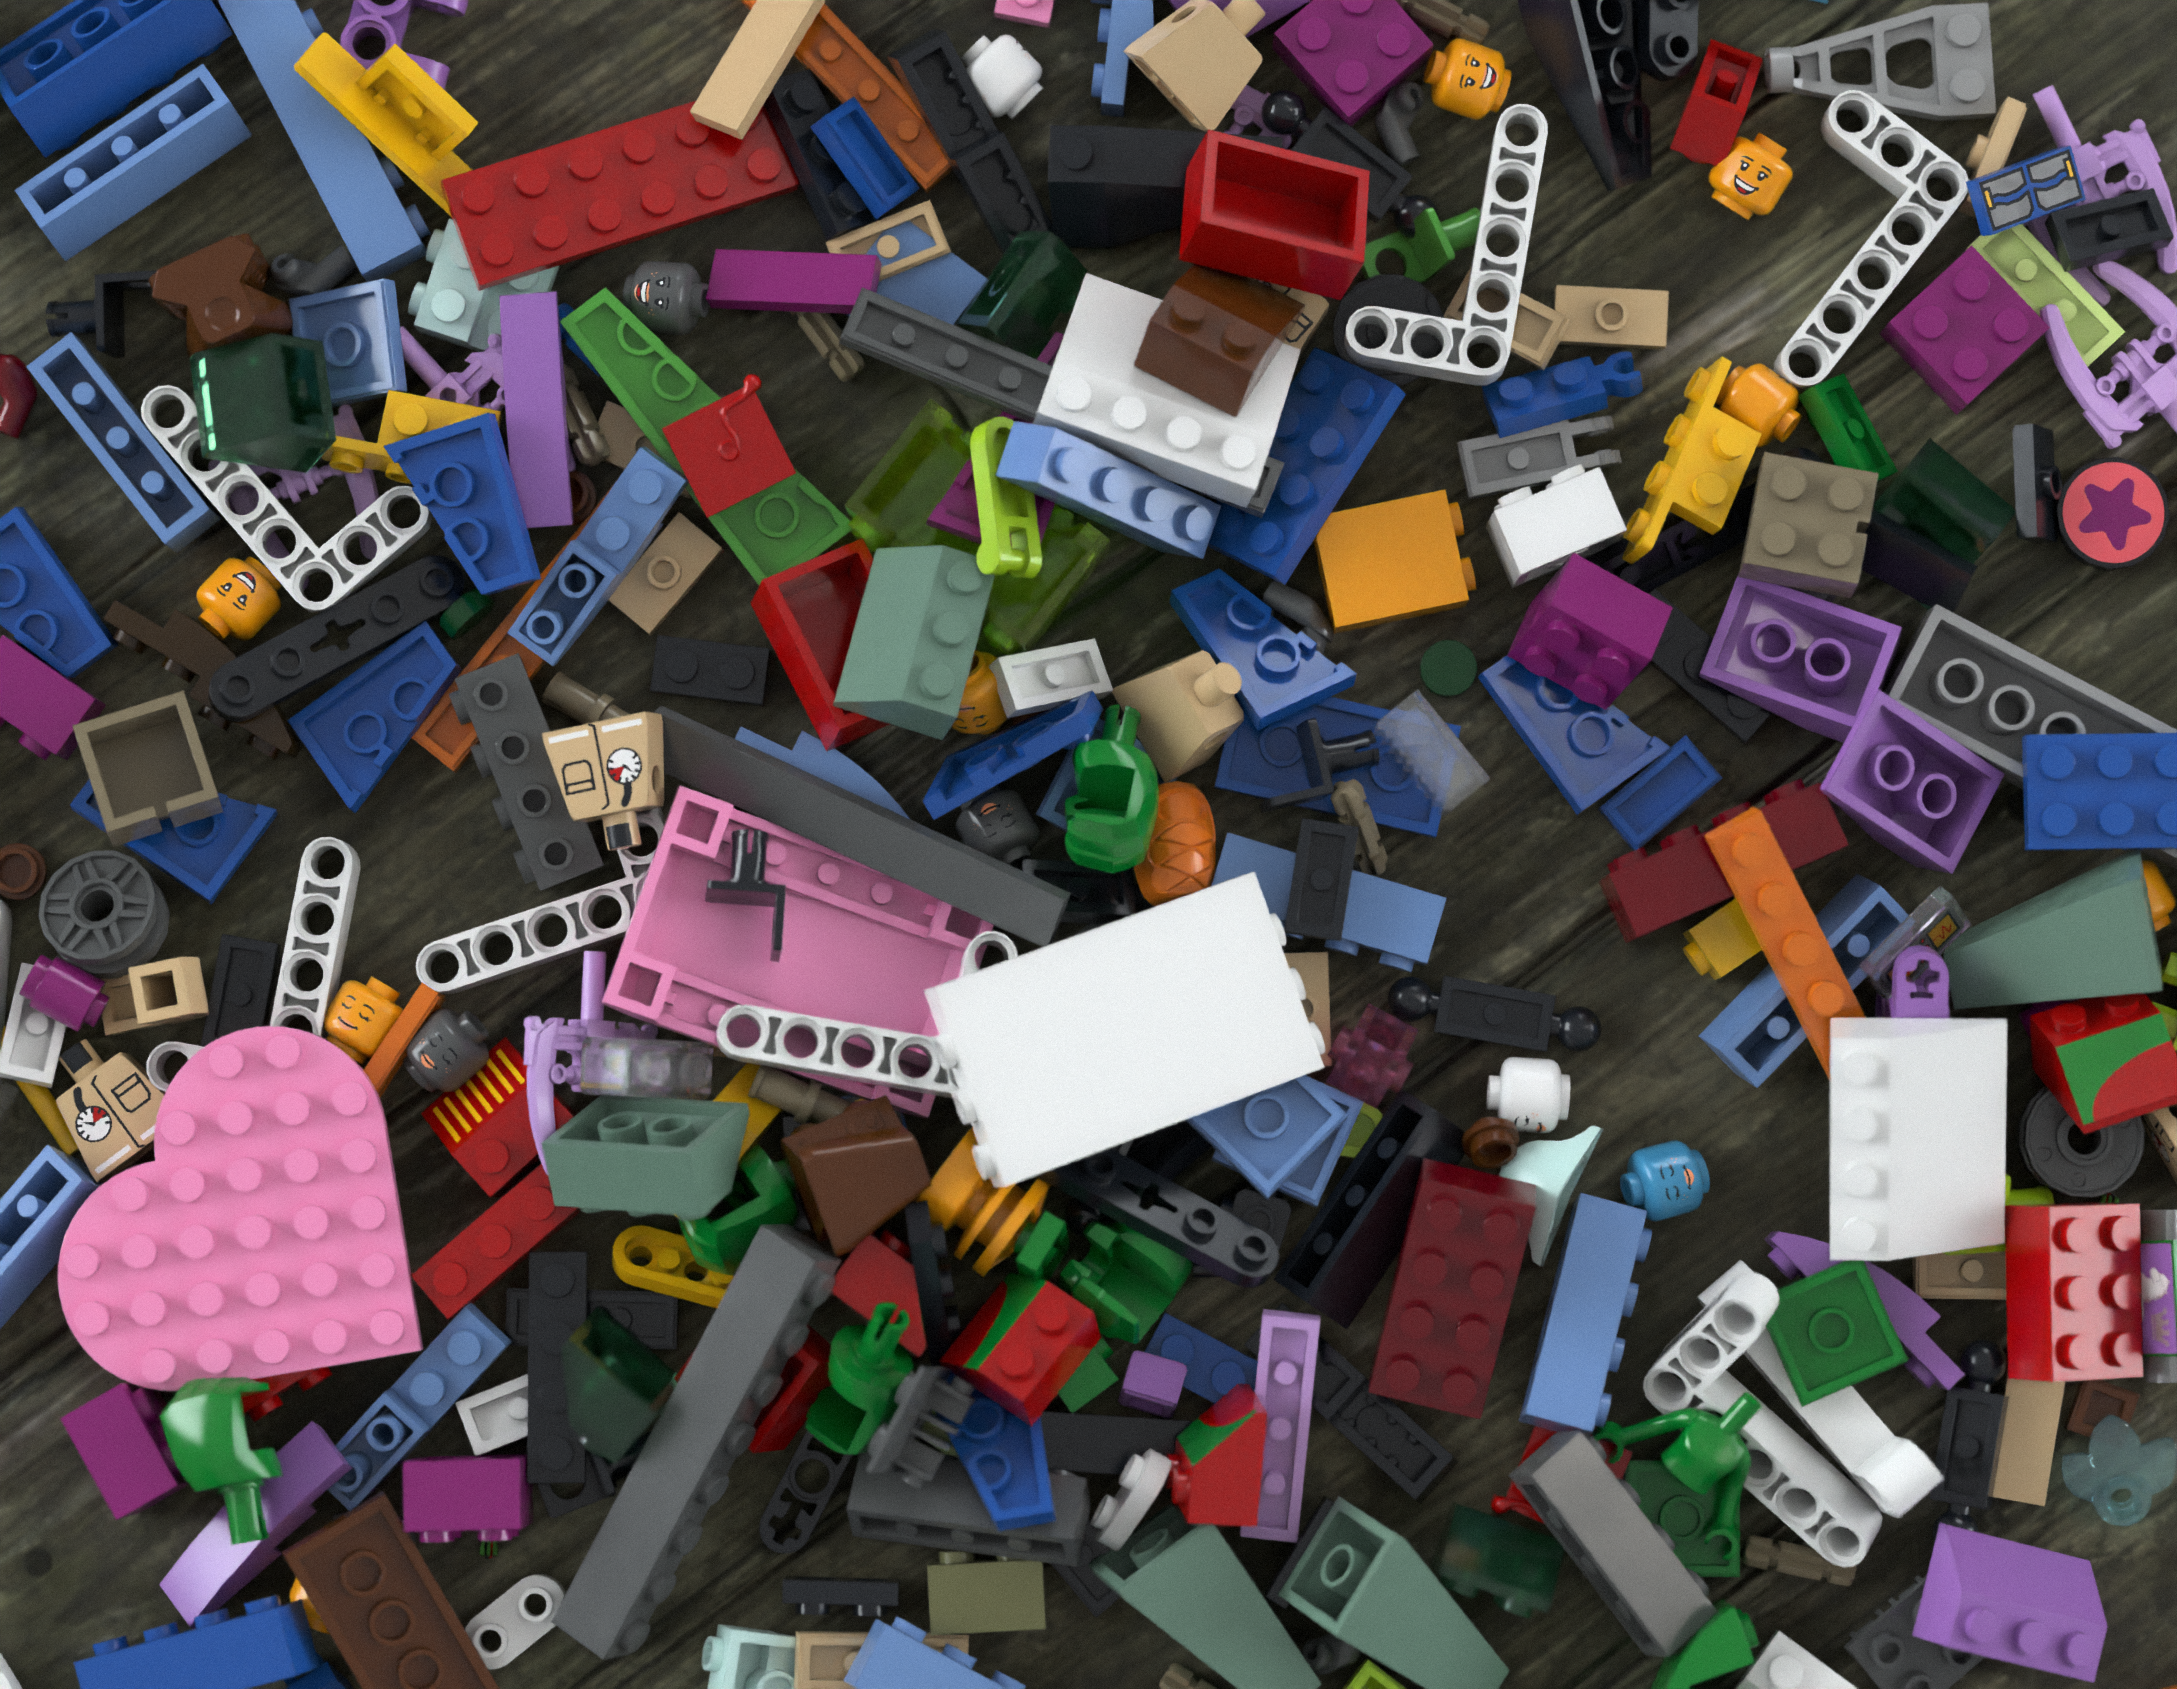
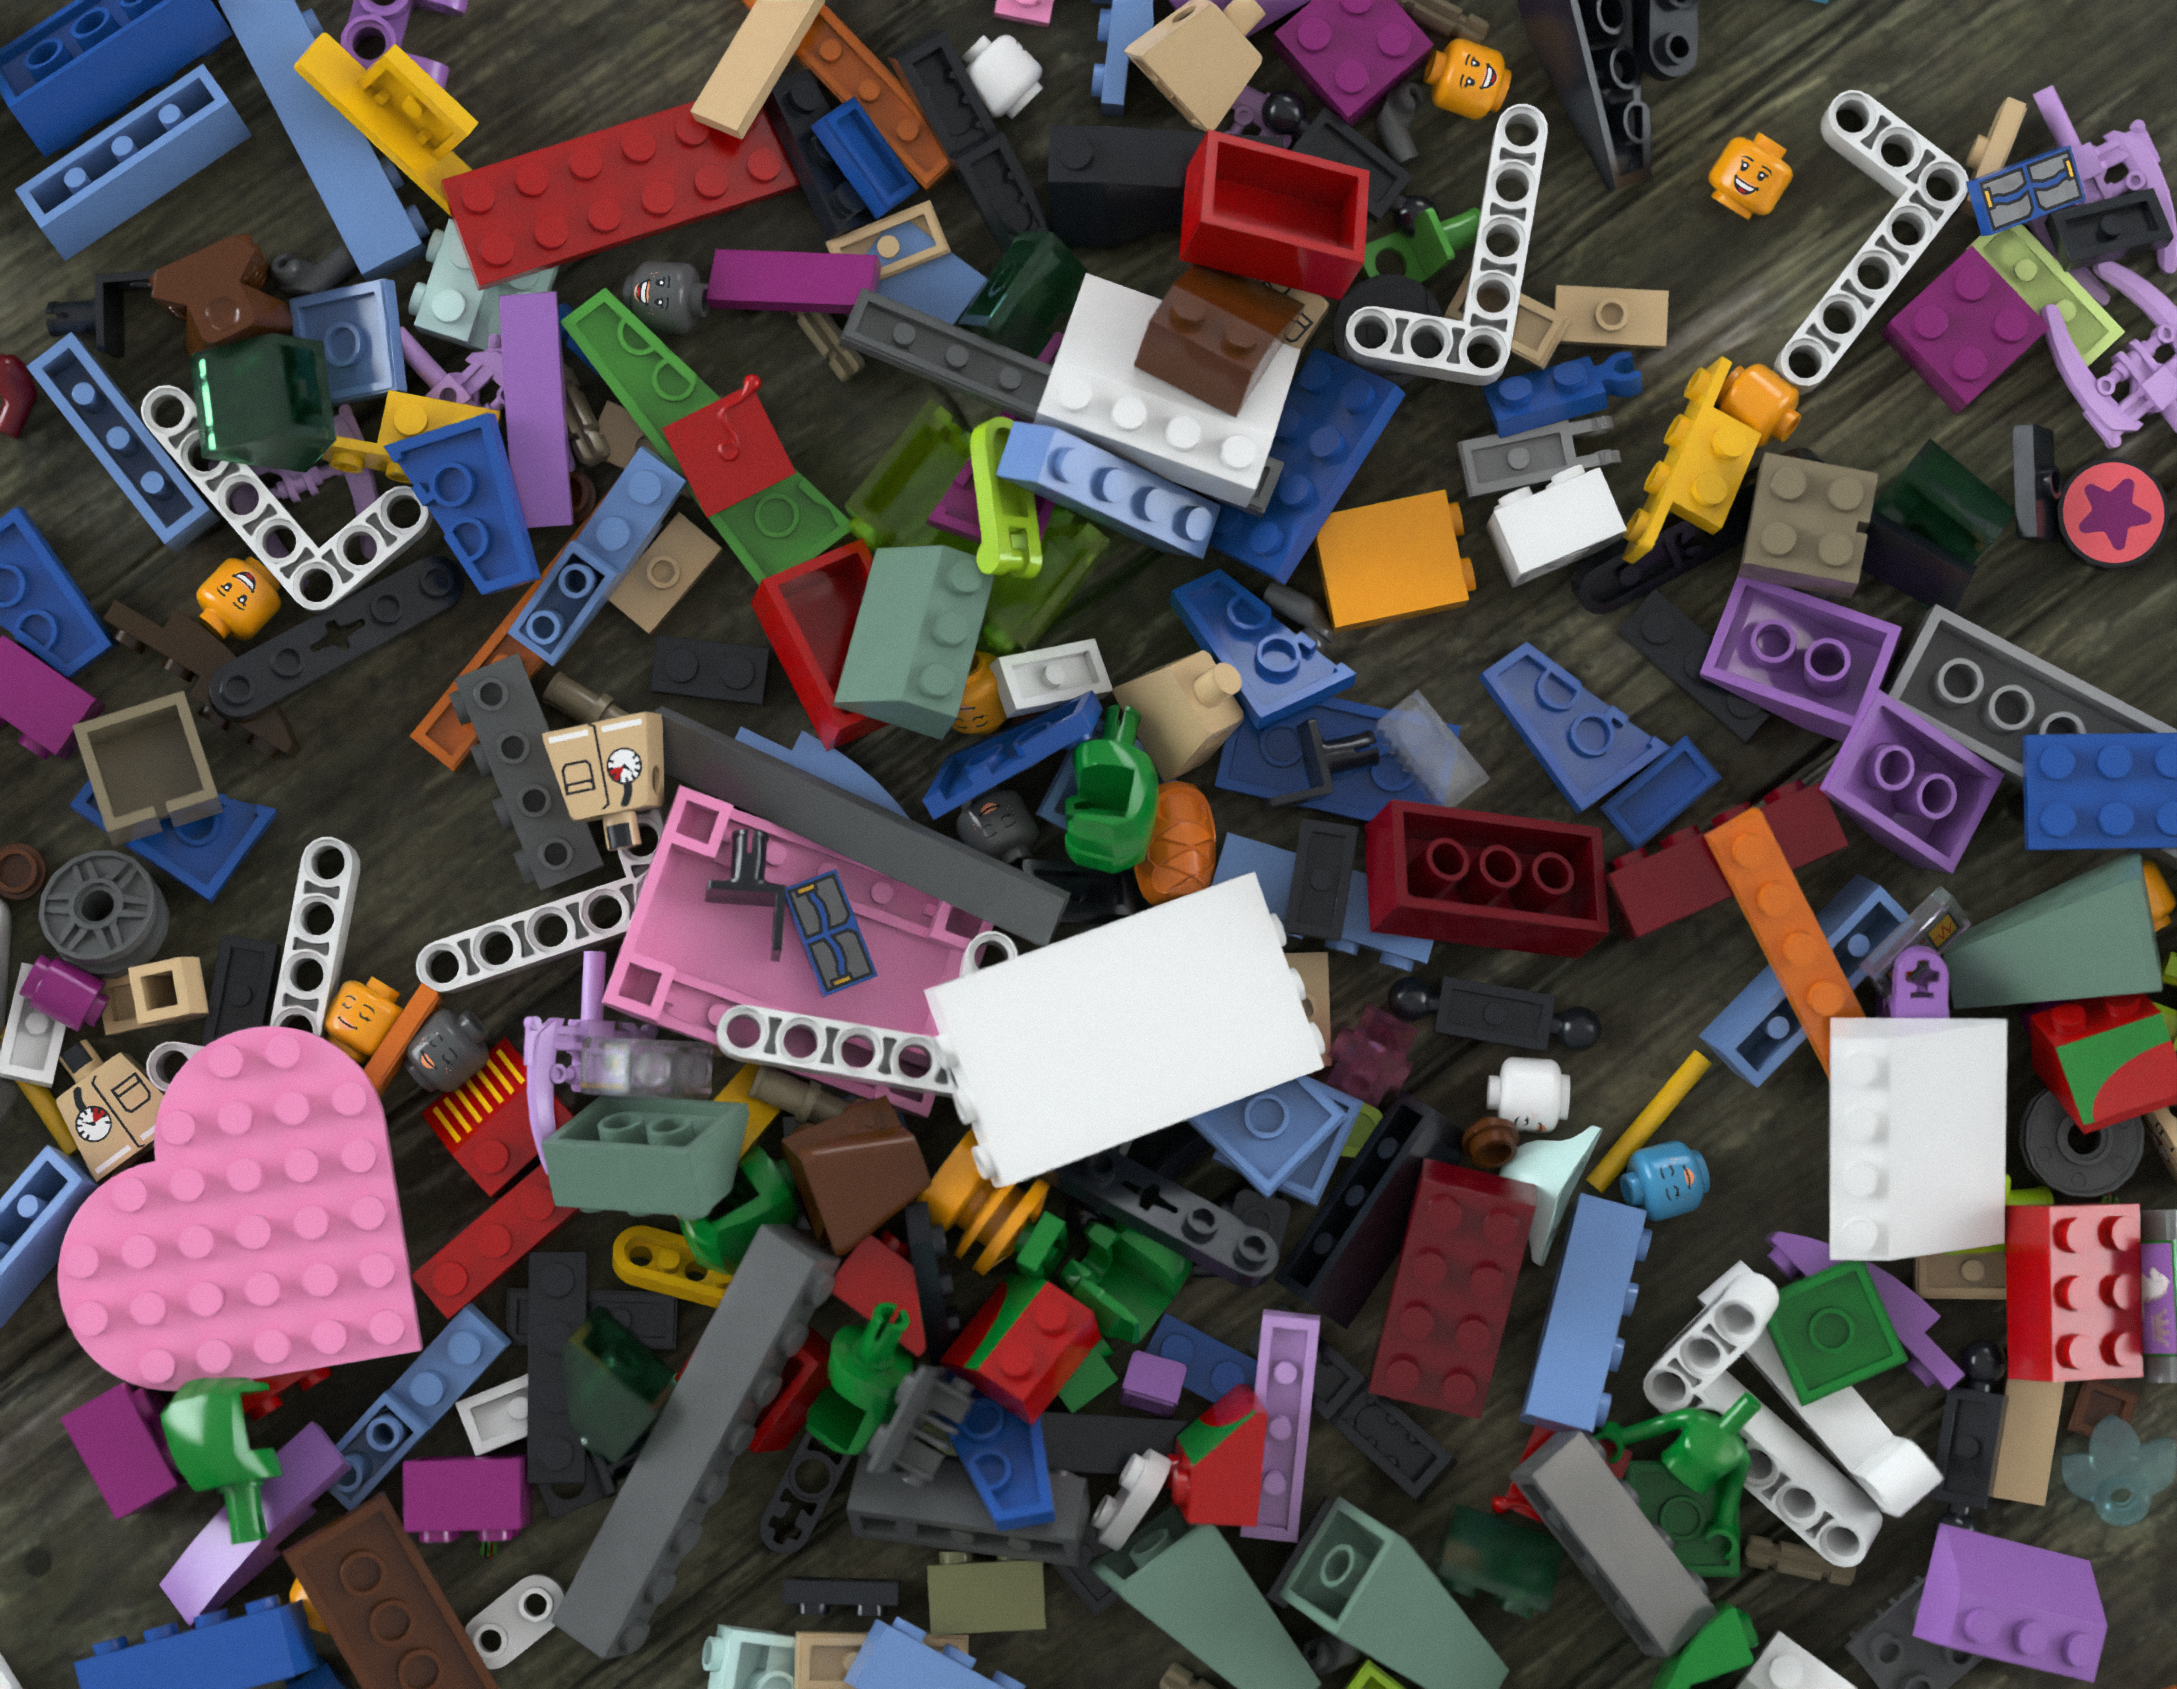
blue wing [287,620,462,814] -> none
dark green tile [439,587,495,640] -> none
dark tan axle [1331,779,1388,876] -> none
dark green tile [1419,640,1477,698] -> none
magenta brick [1507,553,1673,710] -> none
red slope [1670,39,1763,166] -> none
yellow brick [1682,897,1762,980] -> none
light grey plate [1764,3,1996,121] -> none
green plate [1799,373,1898,483] -> none
none -> tile [785,869,878,998]
none -> dark red brick [1364,799,1609,959]
none -> yellow bar [1585,1050,1712,1194]

